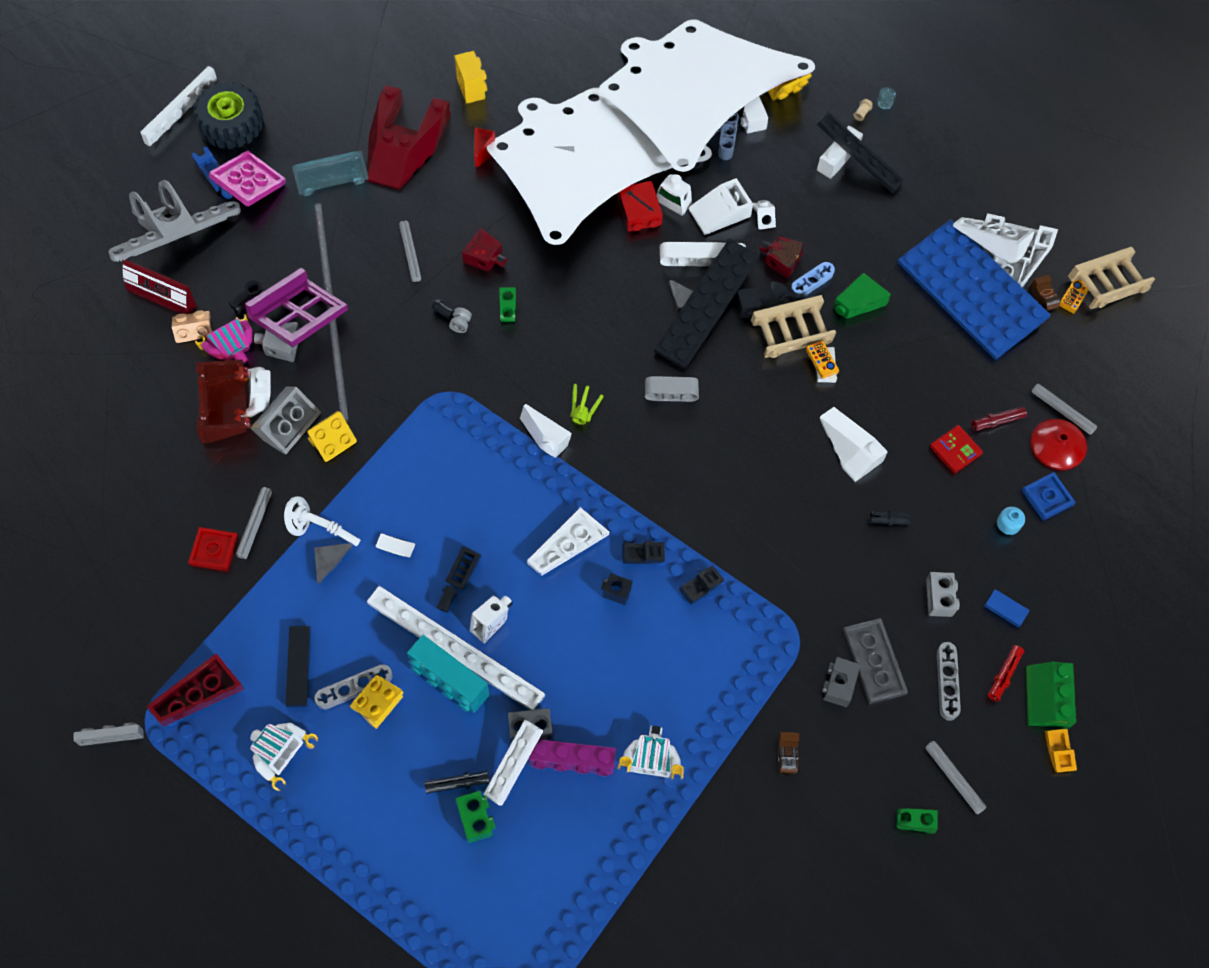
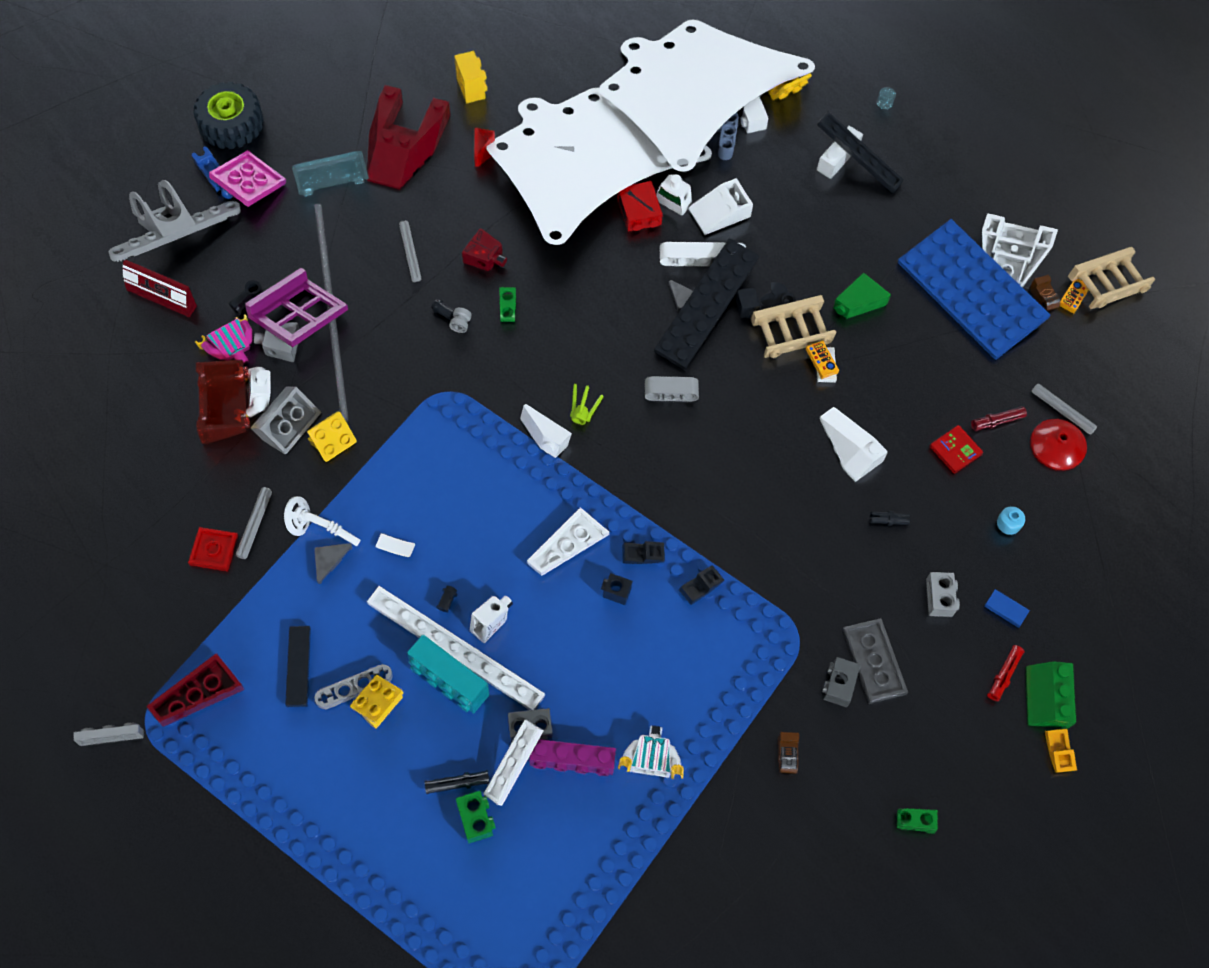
white plate [140,66,217,146] -> none
light nougat bracket [172,310,212,343] -> none
white torso [250,723,318,791] -> none
black slope [445,546,482,590] -> none
white bracket [752,200,776,230] -> none
torso [760,236,805,279] -> none
light blue beam [791,262,835,298] -> none
tan pin [853,99,872,121] -> none
light grey axle [925,741,986,814] -> none
light grey beam [937,642,961,721] -> none
white wedge [953,217,1035,263] -> none
blue tile [1021,472,1076,521] -> none

